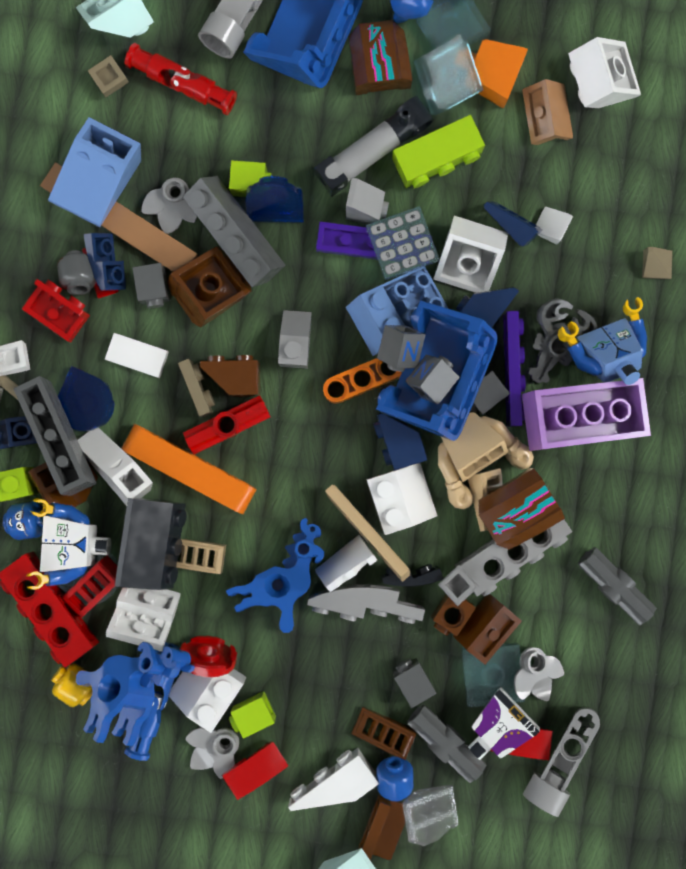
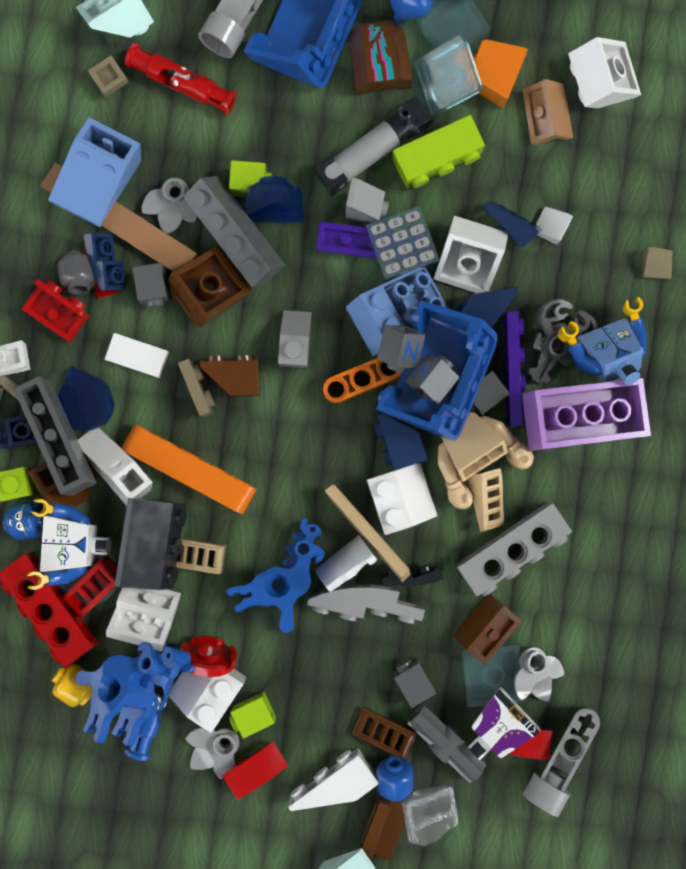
red piece [183,395,271,455] -> none
reddish brown brick [431,594,476,636] -> none
light grey slope [438,565,479,606] -> none
reddish brown slope [479,468,565,549] -> none
dark grey piece [577,547,657,625] -> none

